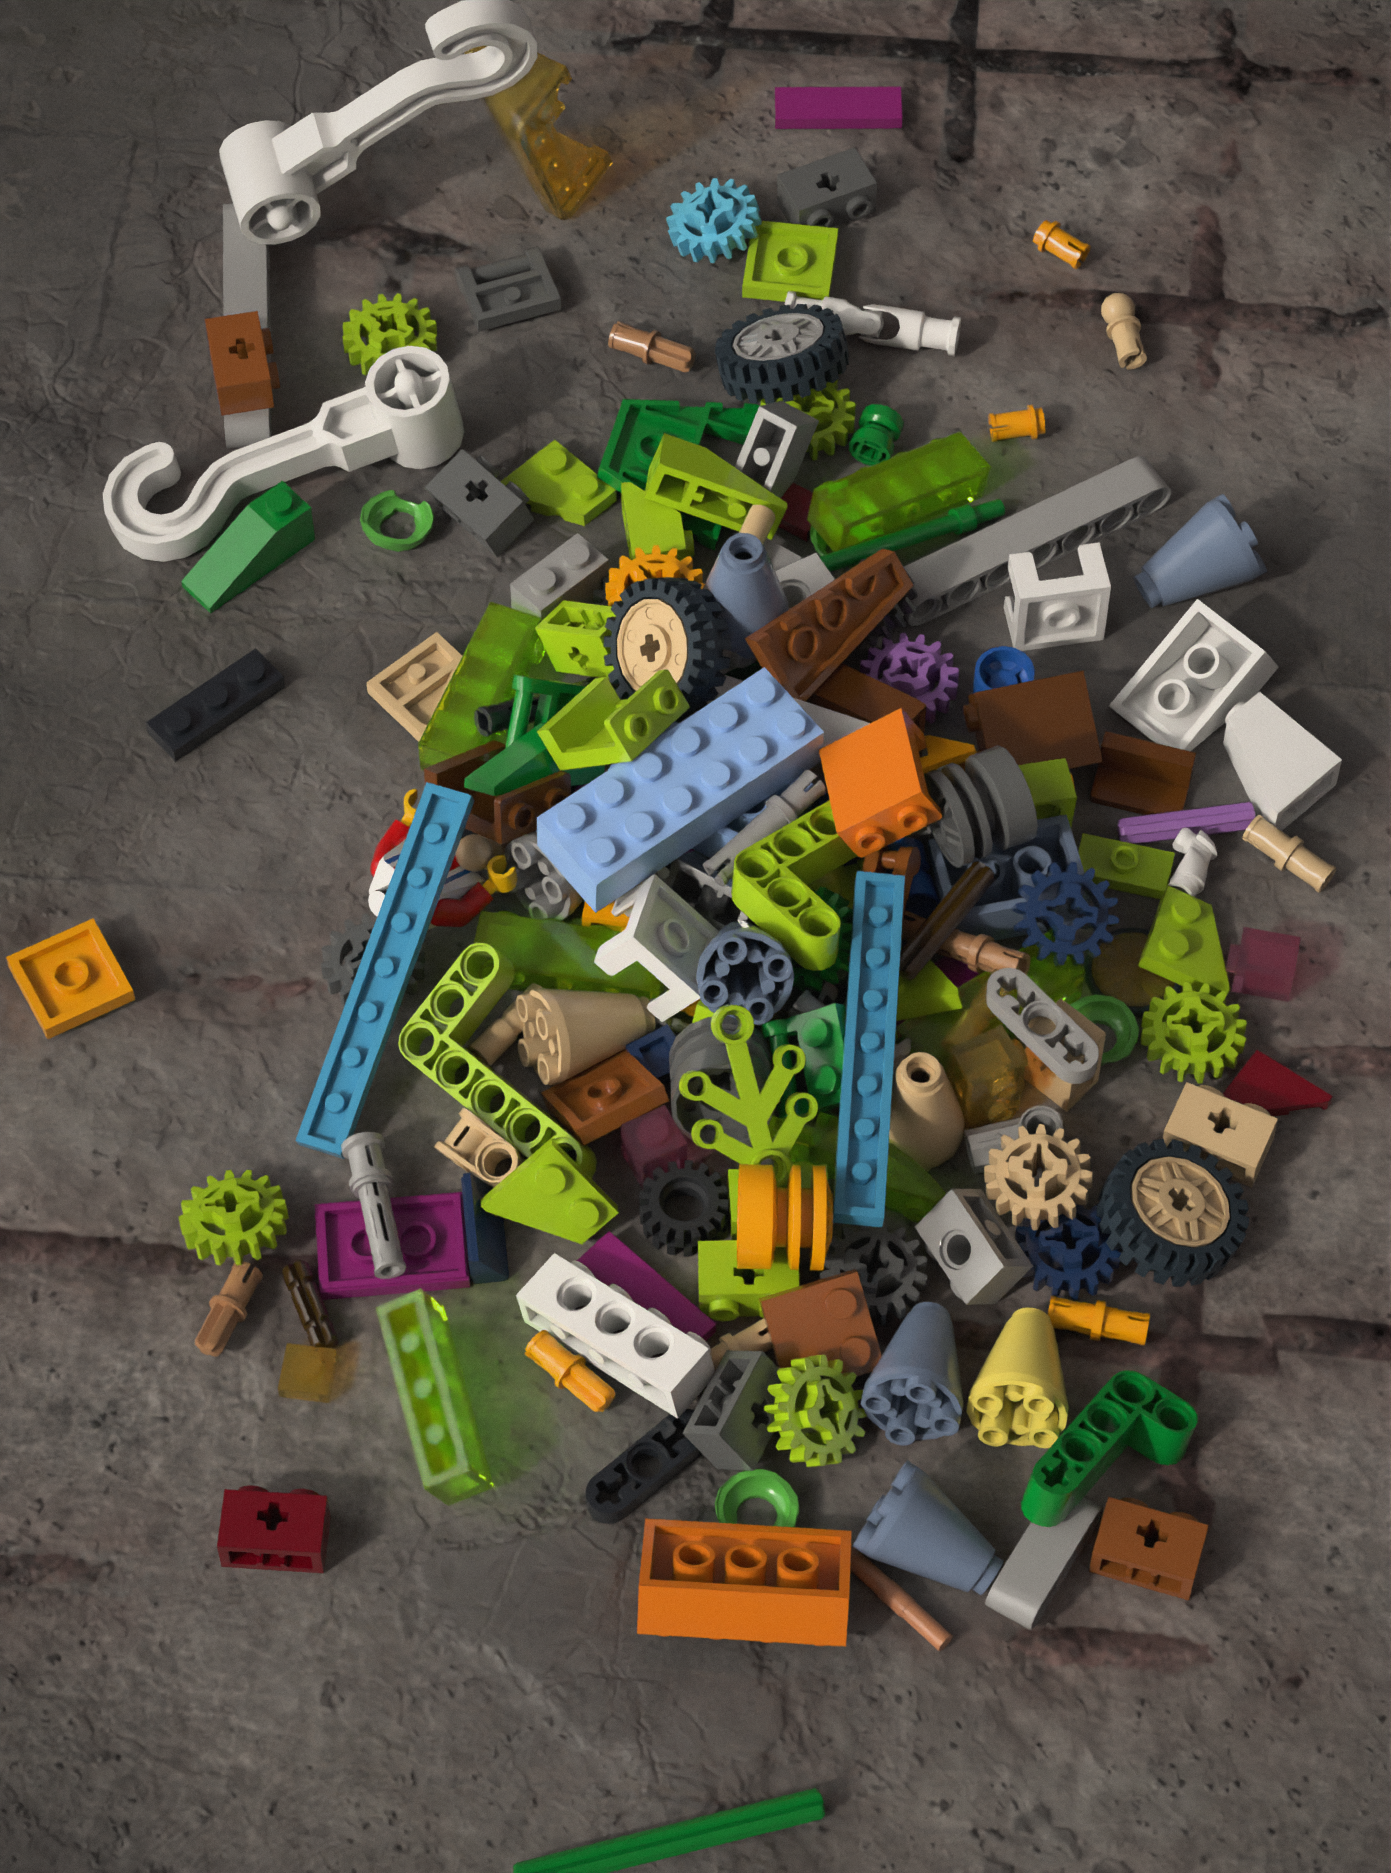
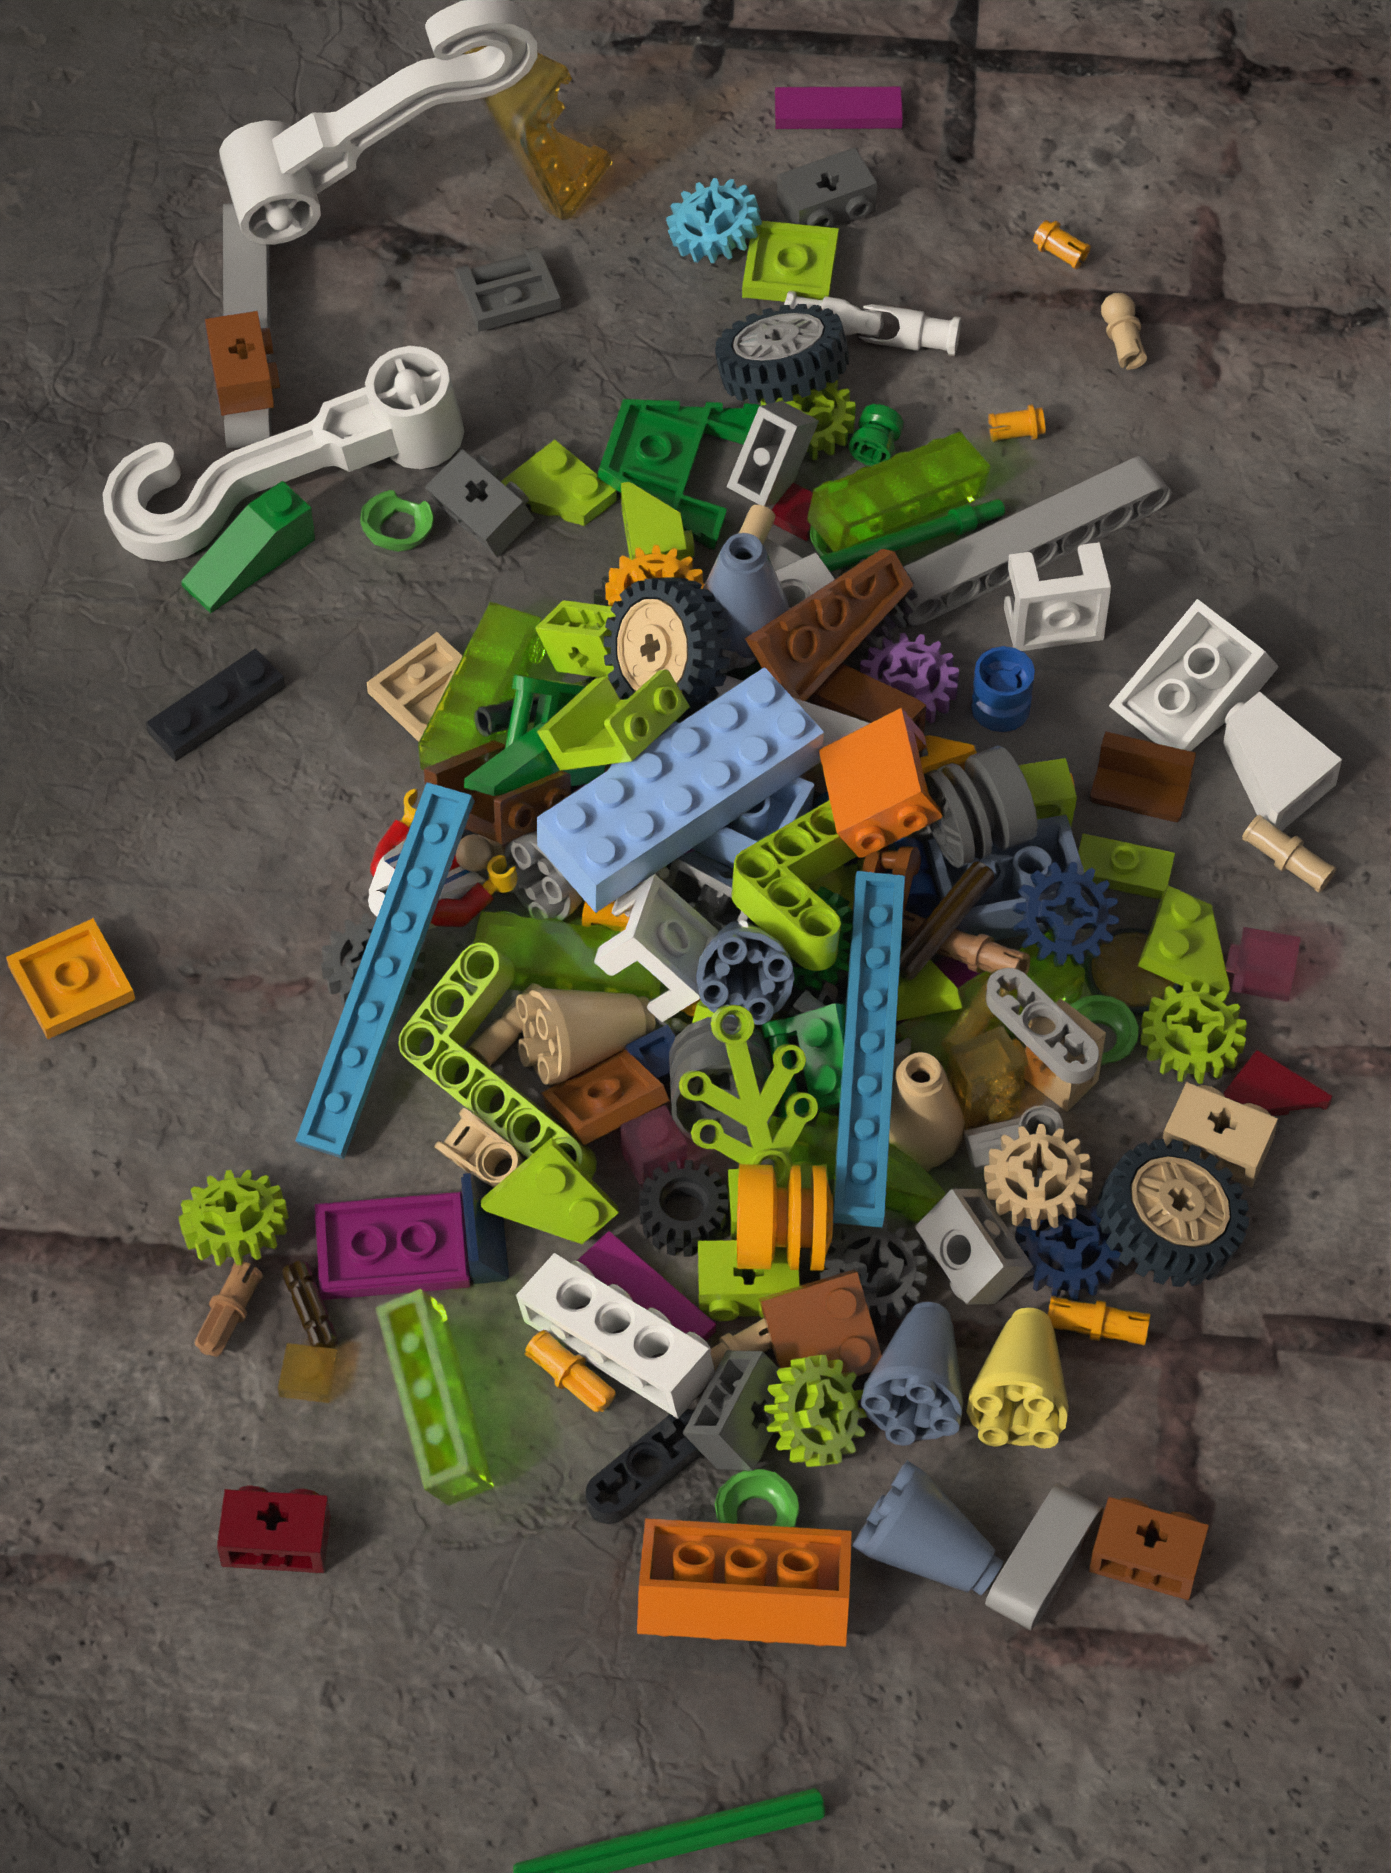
light grey pin [341,1132,406,1279] -> none
lime gear [342,293,437,376] -> none
light grey brick [510,533,609,642] -> none
medium nougat axle [608,321,696,372] -> none
lime slope [644,433,787,540] -> none
light grey pin [703,770,827,887] -> none
nougat piece [850,1547,953,1651] -> none
reddish brown panel [963,670,1103,769] -> none
green beam [1021,1370,1198,1527] -> none
medium lavender axle [1117,802,1256,844] -> none
sand blue cone [1133,494,1267,608] -> none
white arm [1167,828,1217,897] -> none

